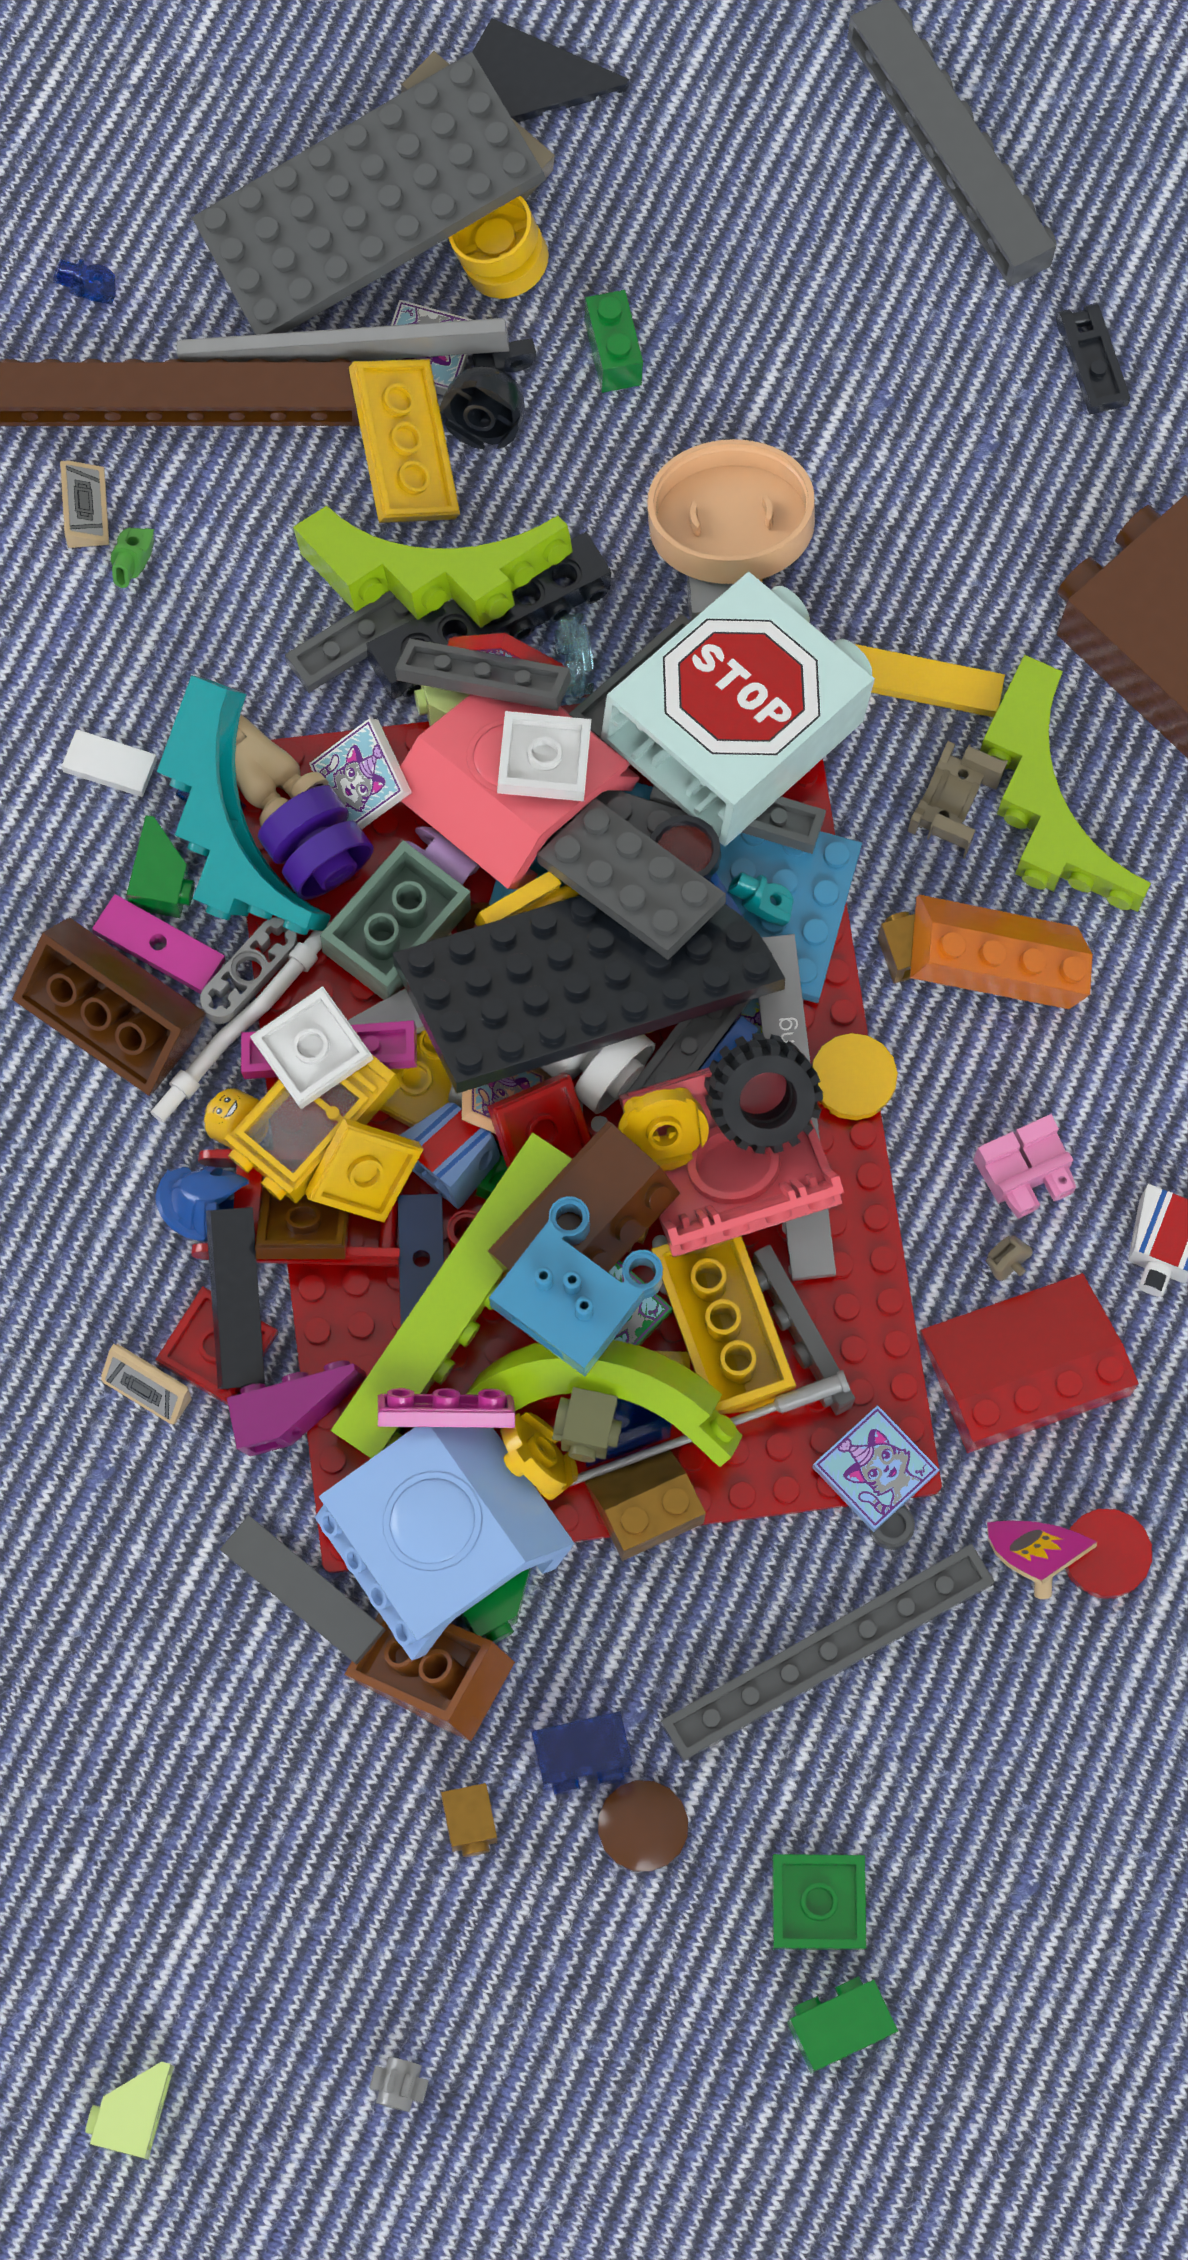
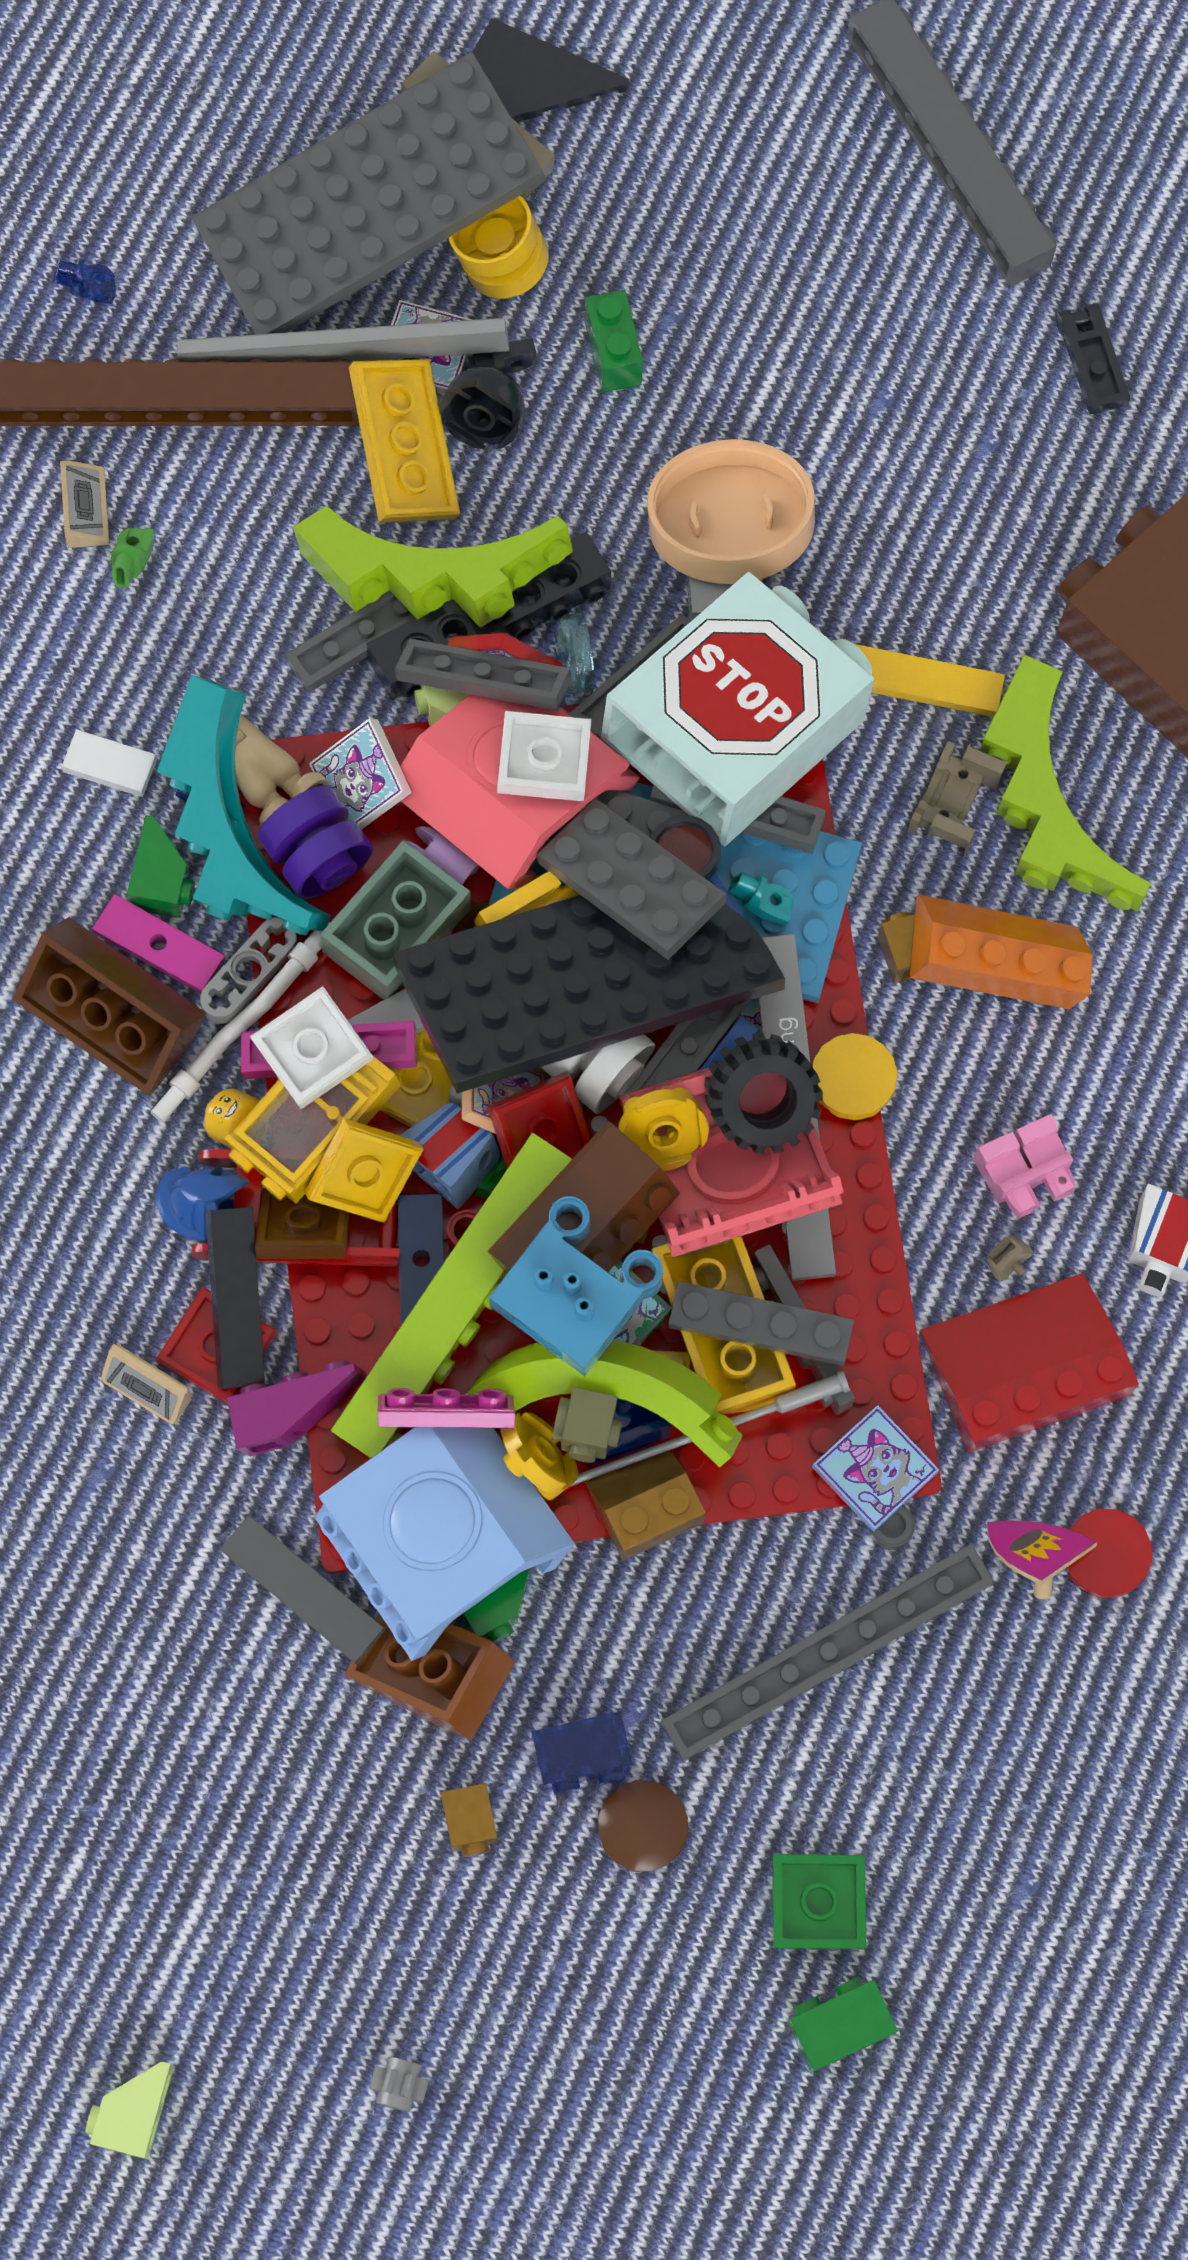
none -> dark grey plate [669,1281,854,1366]

